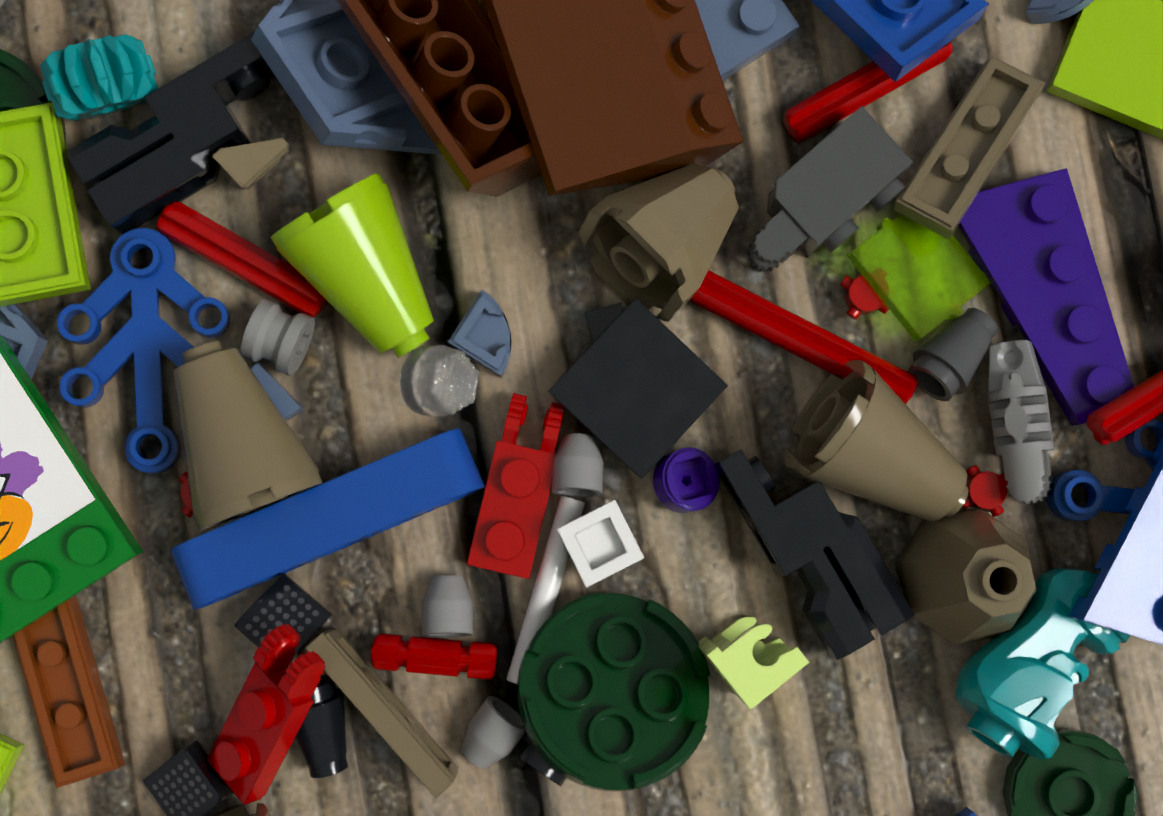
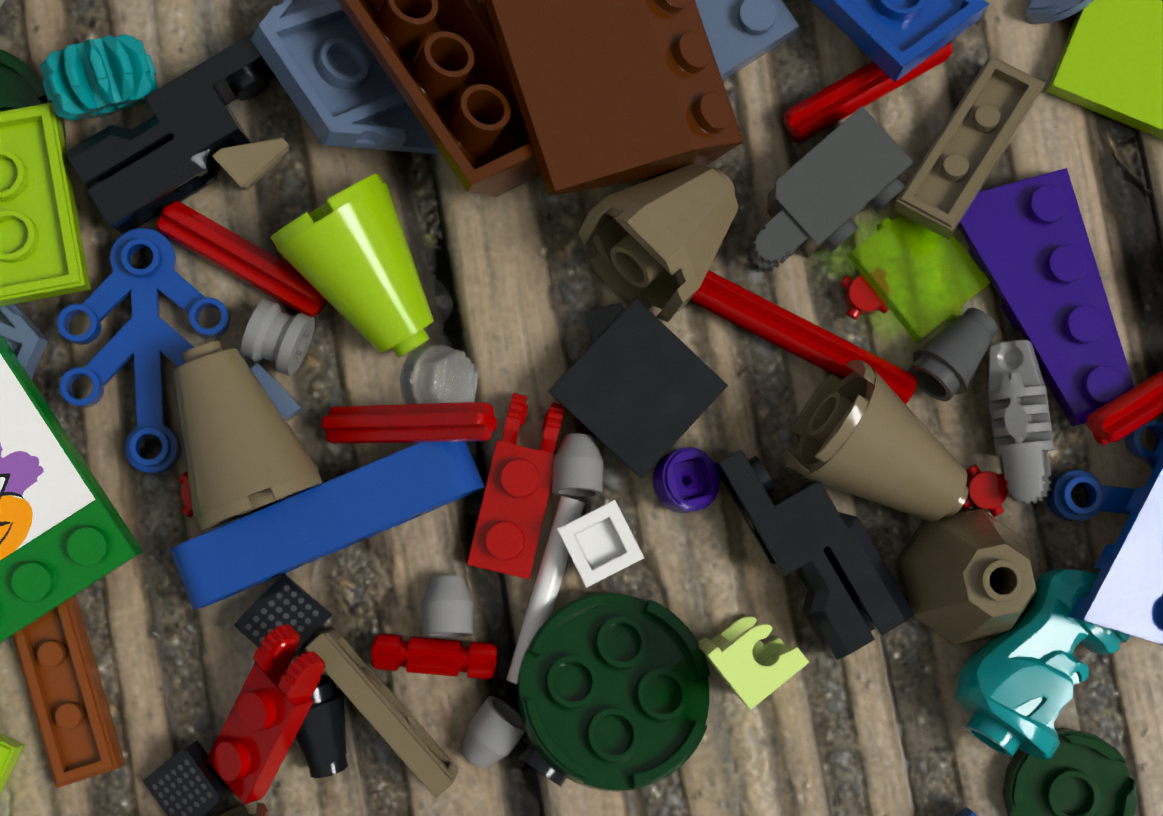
sand blue tile [448,290,512,378] -> none
none -> red axle [321,402,498,444]

